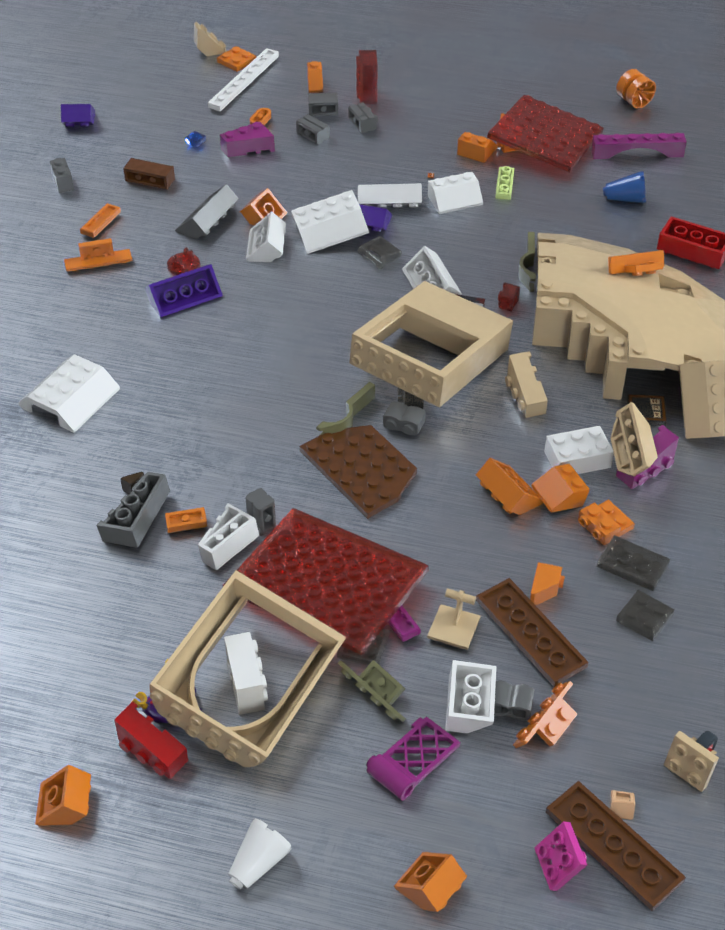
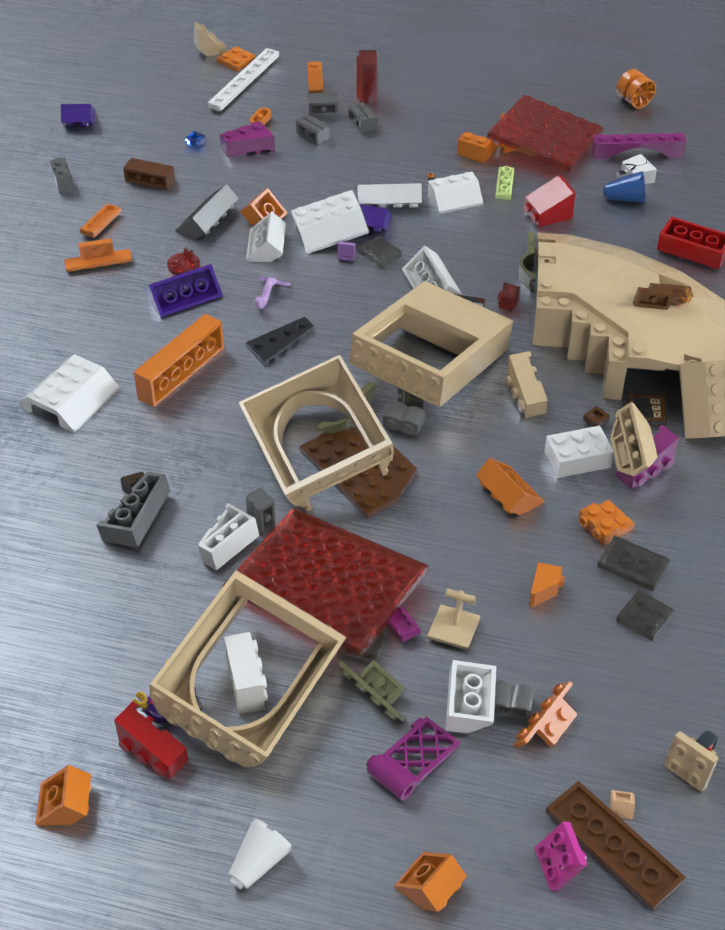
orange plate [165,507,207,533] -> none
reddish brown plate [476,578,589,687] -> none
orange slope [531,464,590,513] -> none
orange bracket [608,250,664,276] -> none
none -> orange brick [133,313,224,407]
none -> tan panel [239,355,393,511]
none -> black wing [246,317,314,367]
none -> lavender piece [255,277,291,309]
none -> medium lavender tile [337,241,356,261]
none -> slope [523,175,576,227]
none -> reddish brown plate [583,406,610,427]
none -> white torso [616,154,657,184]
none -> reddish brown plate [633,283,692,310]

